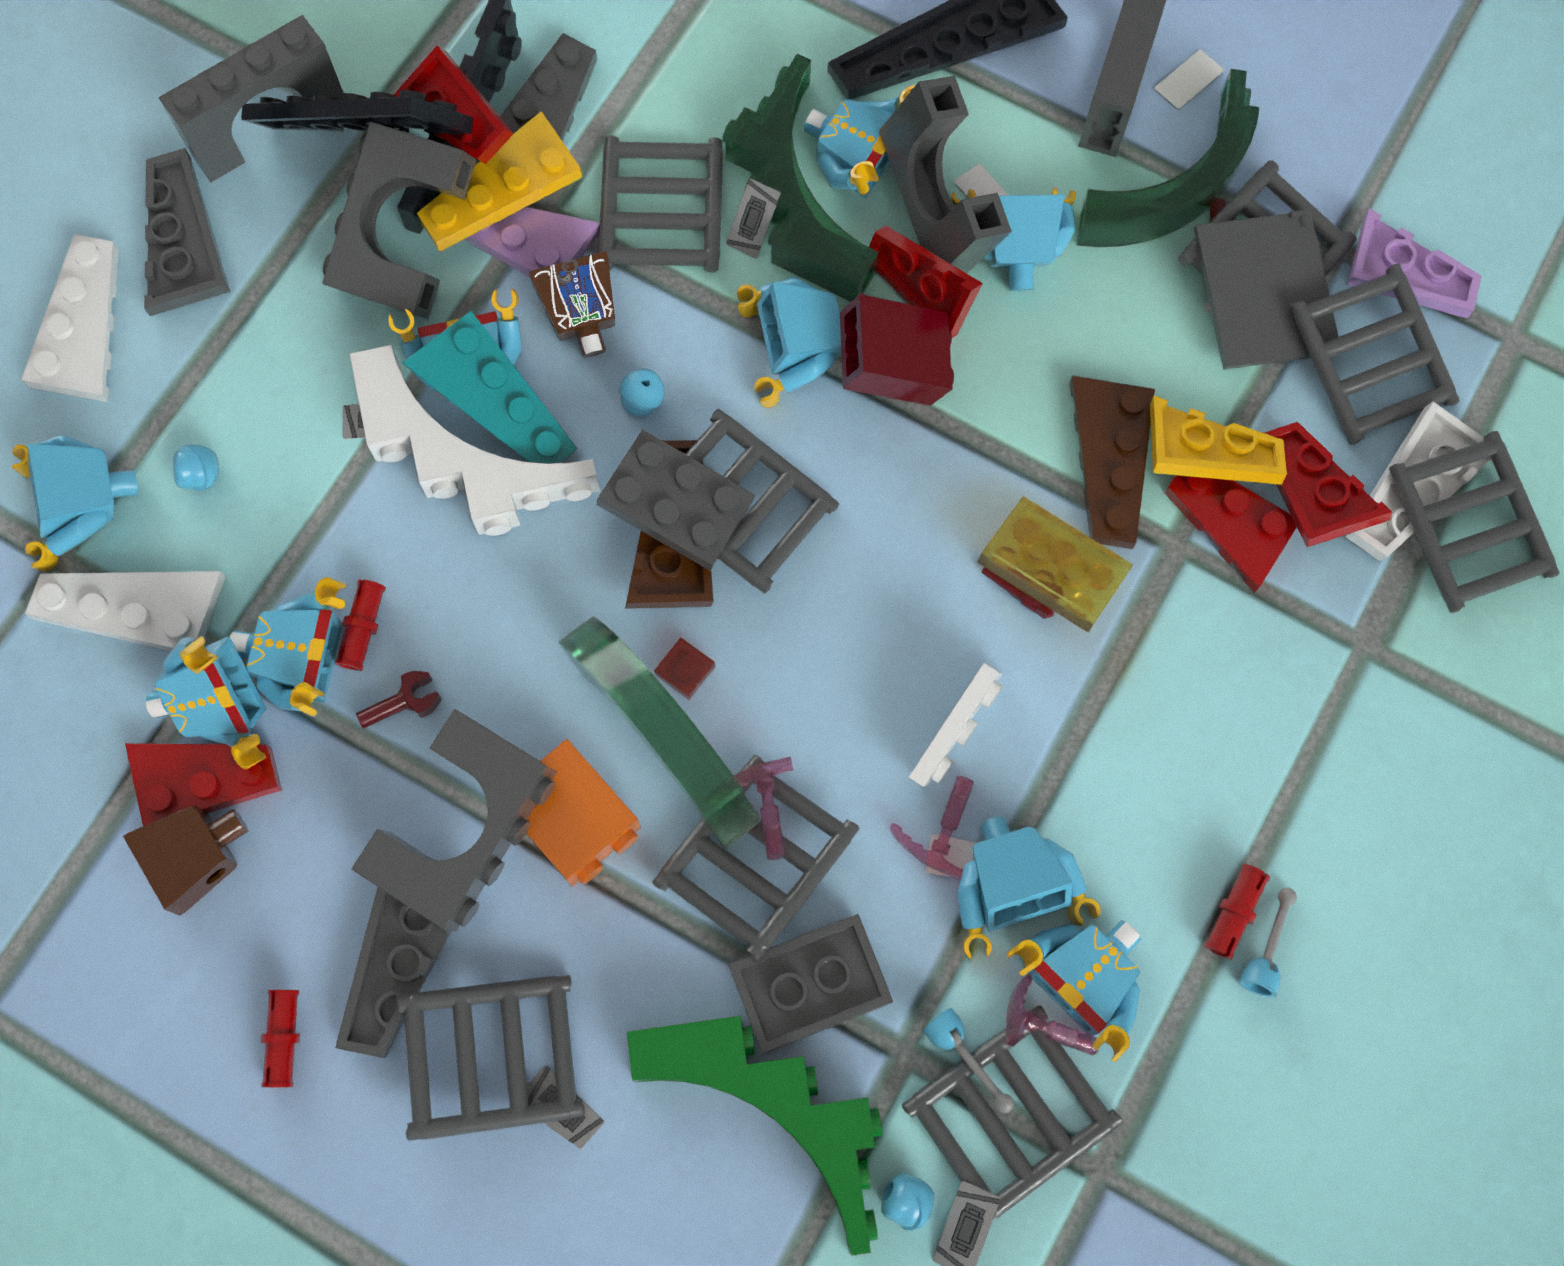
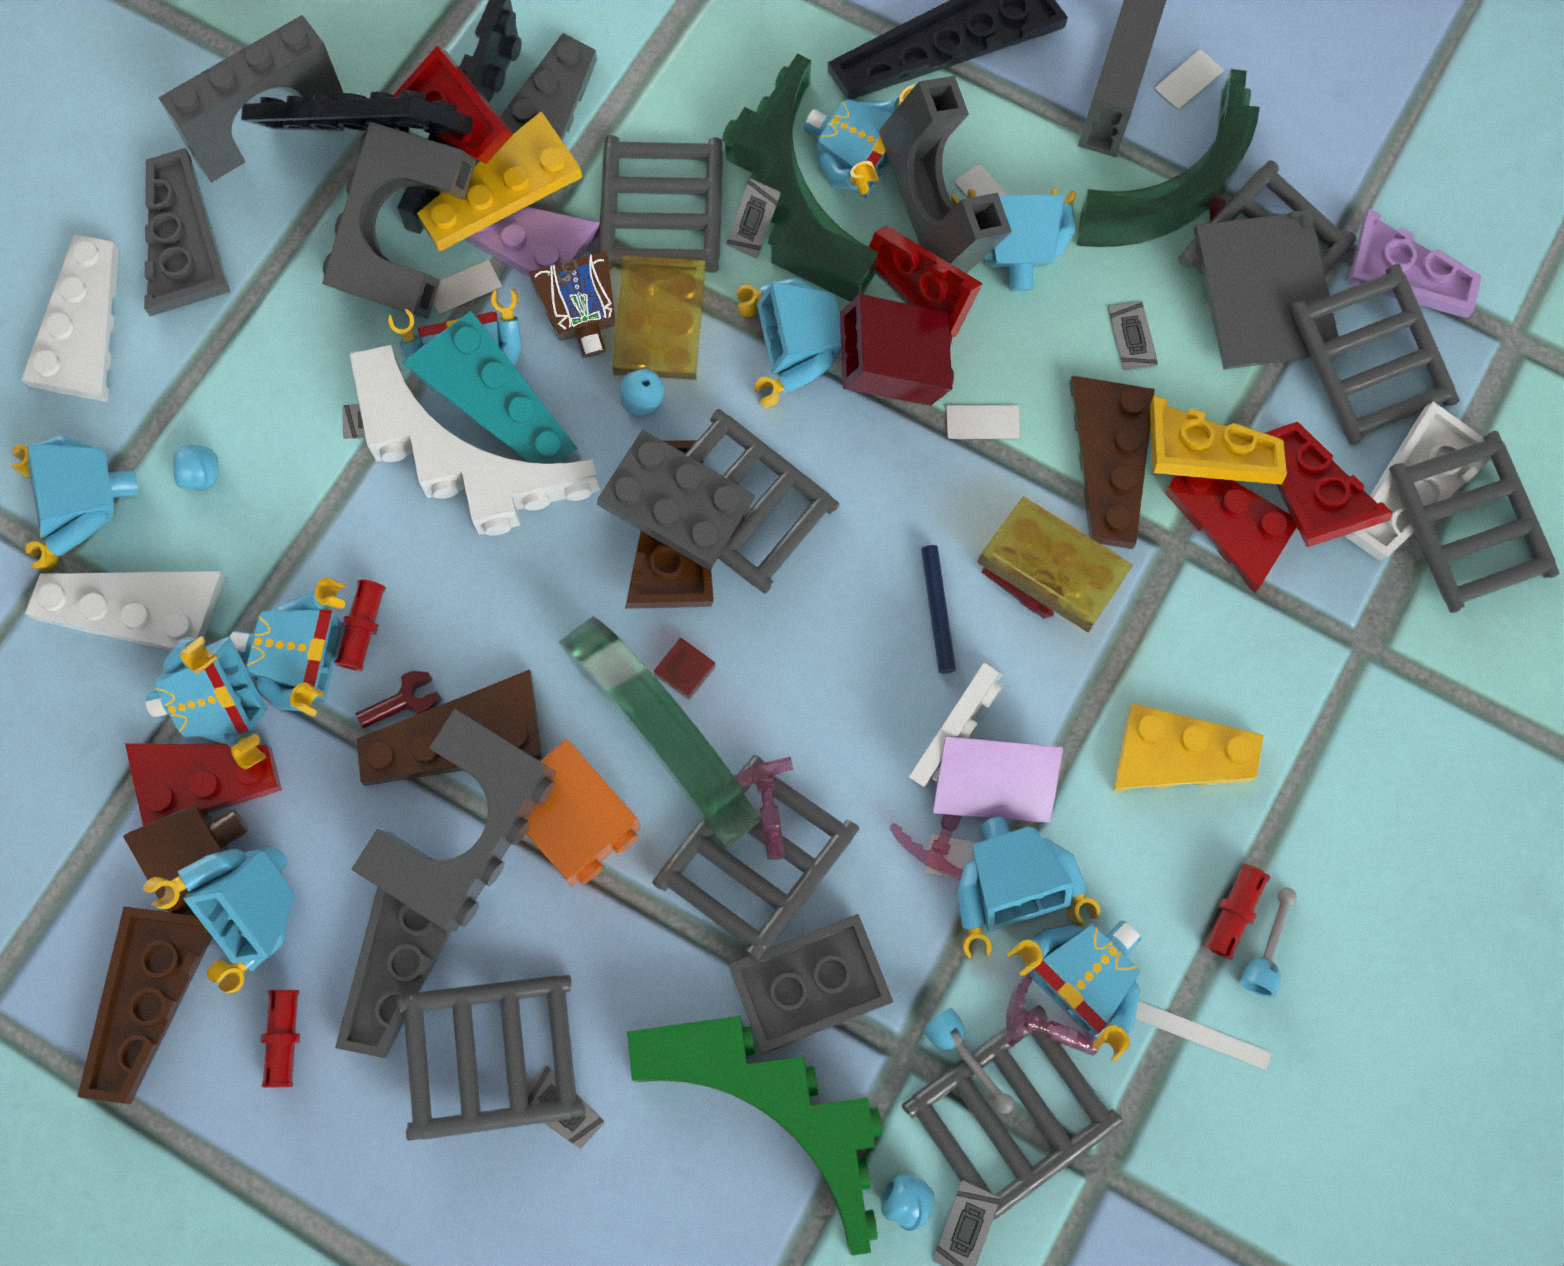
none -> reddish brown wing [77,906,212,1104]
none -> medium azure torso [142,847,295,993]
none -> reddish brown wing [357,669,542,786]
none -> white sticker [433,260,502,314]
none -> clear yellow plate [612,256,706,380]
none -> dark blue bar [921,545,956,674]
none -> lavender sticker [933,736,1064,823]
none -> white sticker [946,405,1021,439]
none -> sticker [1108,301,1158,370]
none -> yellow wing [1112,703,1264,792]
none -> white sticker [1135,1000,1272,1070]

